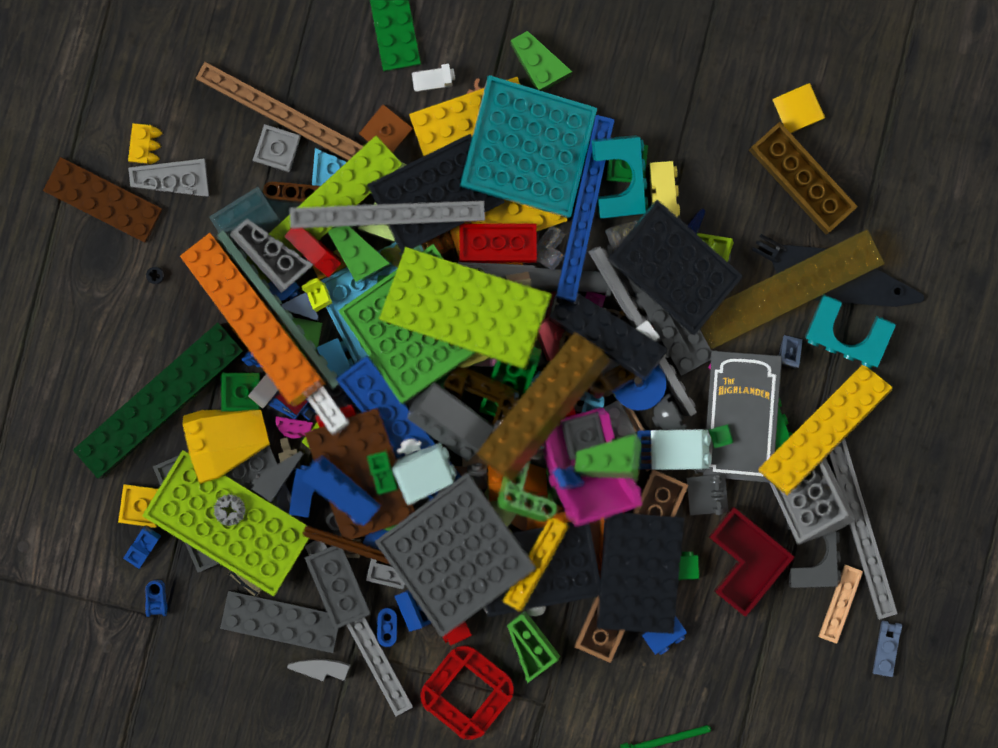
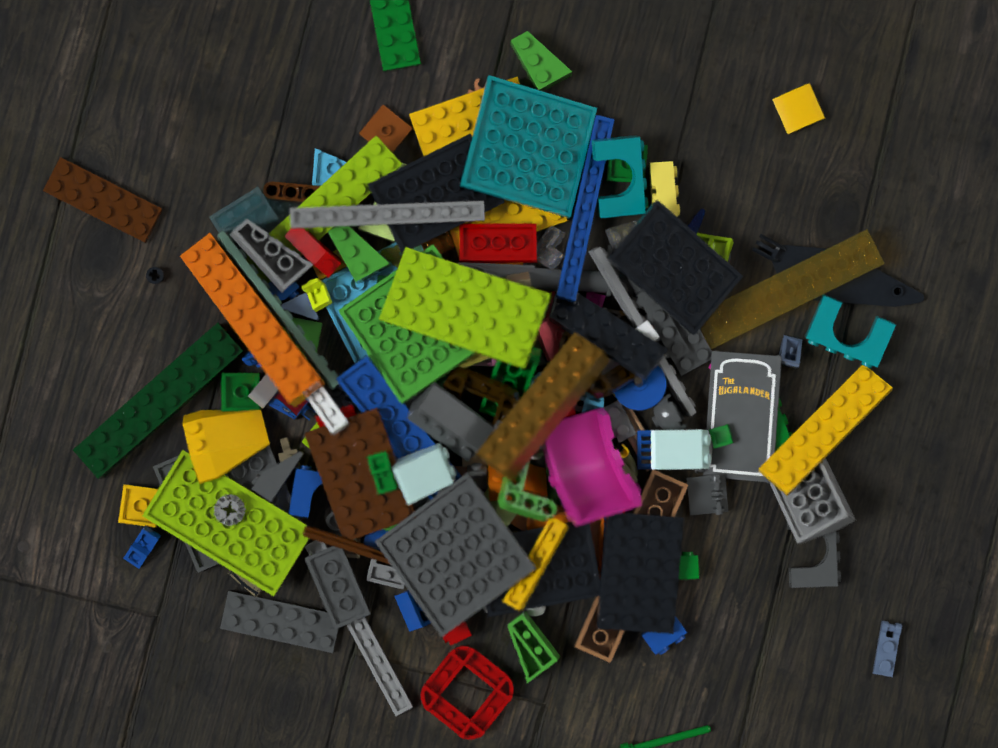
yellow plate [128,123,162,164] -> none
light grey wing [128,159,210,197] -> none
blue piece [145,579,167,617] -> none
medium nougat plate [196,62,364,161] -> none
light grey plate [253,124,301,173] -> none
dark pink plate [276,417,314,439] -> none
light grey slope [287,659,351,681] -> none
blue wedge [301,455,381,526] -> none
dark azure brick [317,338,354,376] -> none
blue plate [377,608,397,647] -> none
white plate [397,439,421,455] -> none
white bracket [412,64,455,92] -> none
blue slope [552,466,585,489] -> none
dark grey tile [561,412,605,460] -> none
bright green wedge [575,435,641,479] -> none
dark red piece [708,507,794,617] -> none
pearl gold brick [749,122,857,235] -> none
light nougat tile [818,564,863,644] -> none
light grey plate [829,439,897,619] -> none

